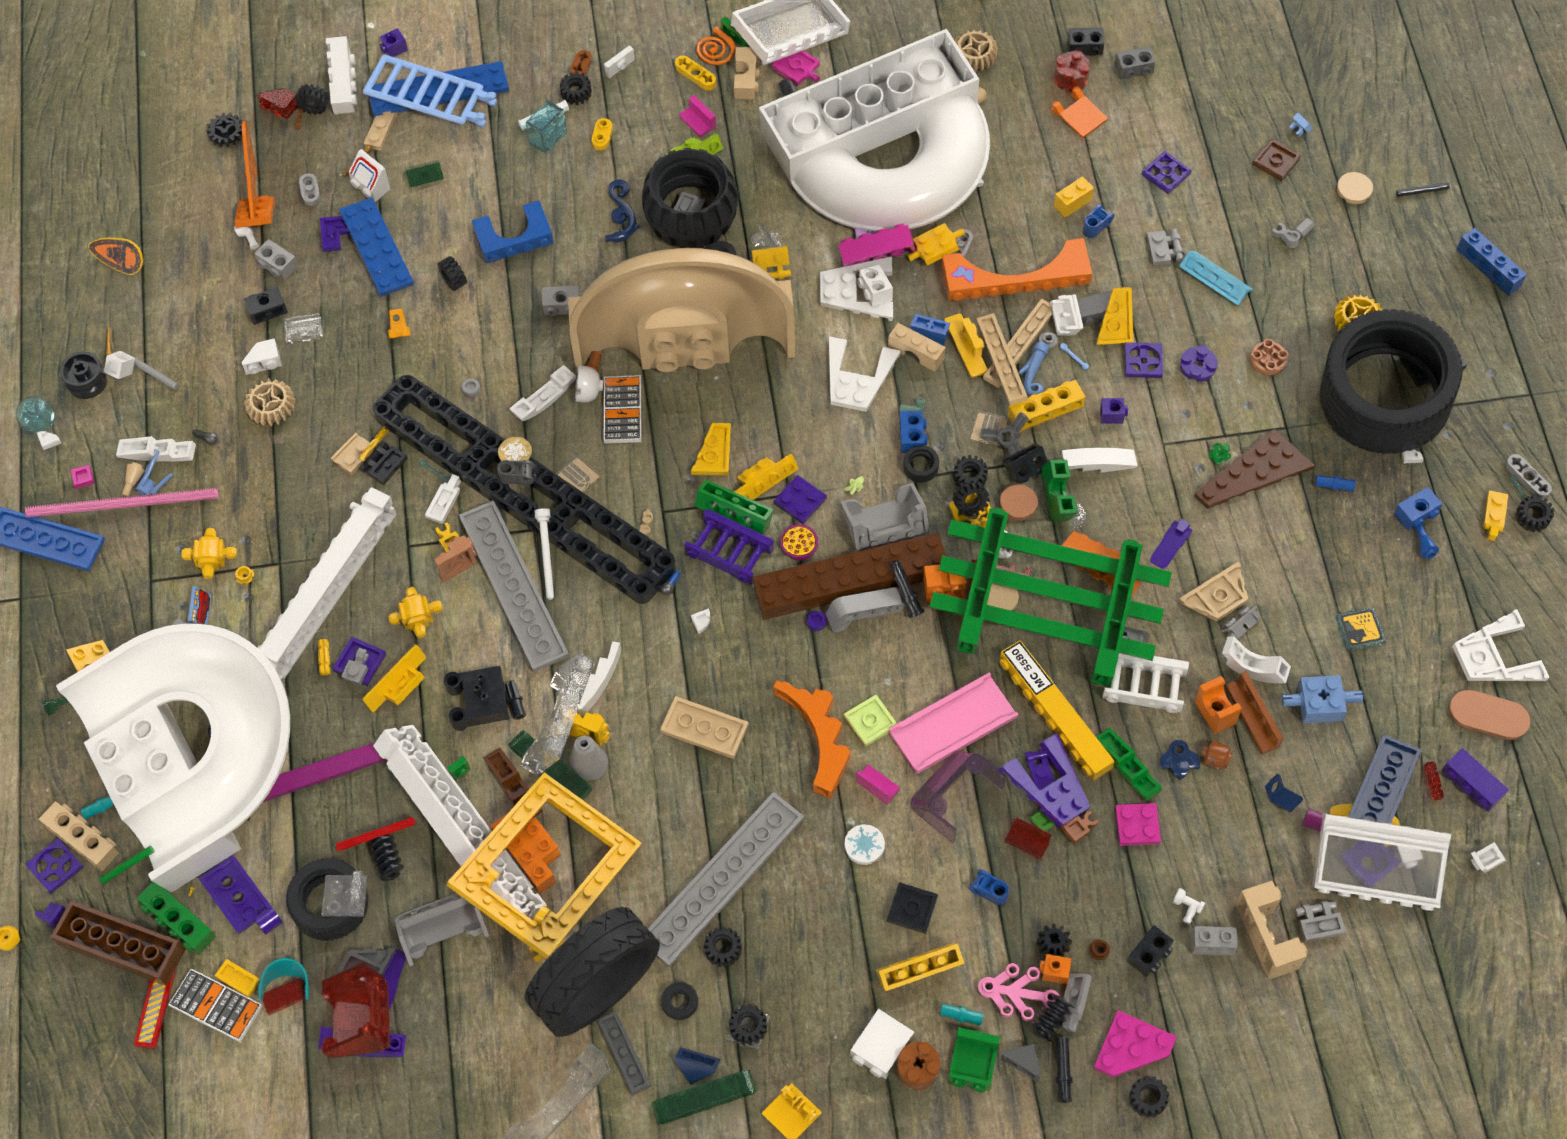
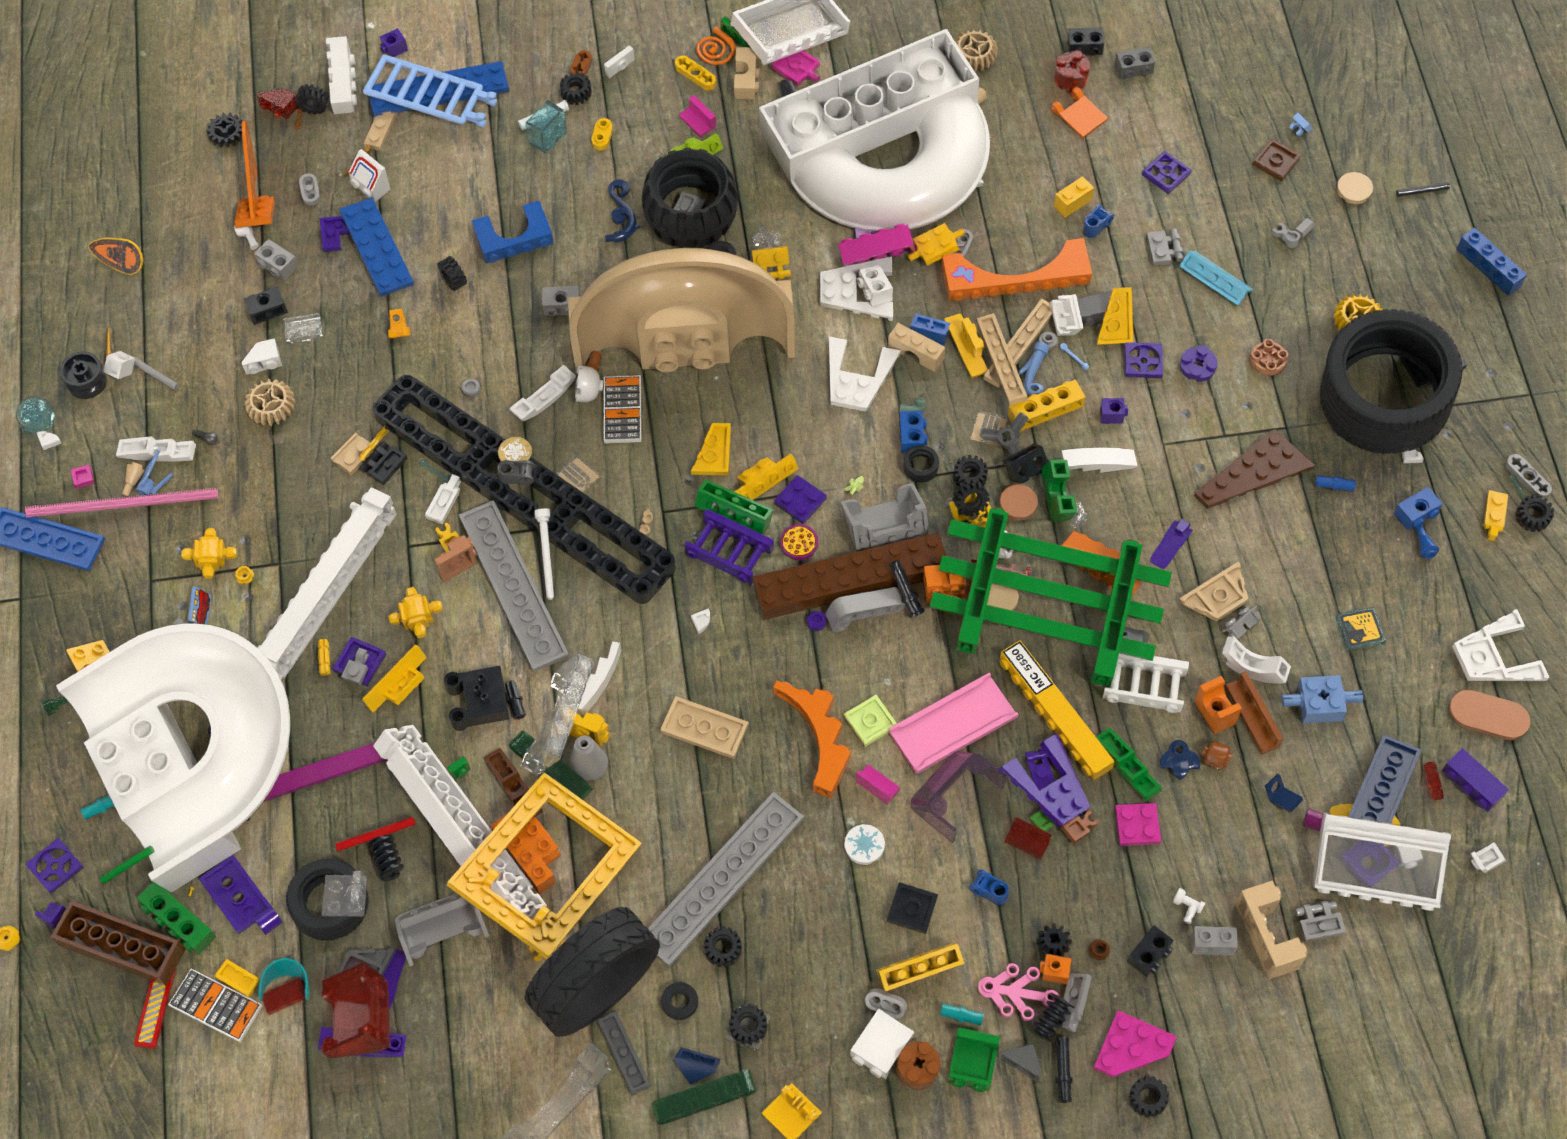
tan brick [39,801,119,871] -> none
clear green panel [405,160,444,188] -> none
piece [660,570,681,596] -> none
green plant [1209,443,1231,465] -> none
none -> light grey plate [865,988,907,1019]

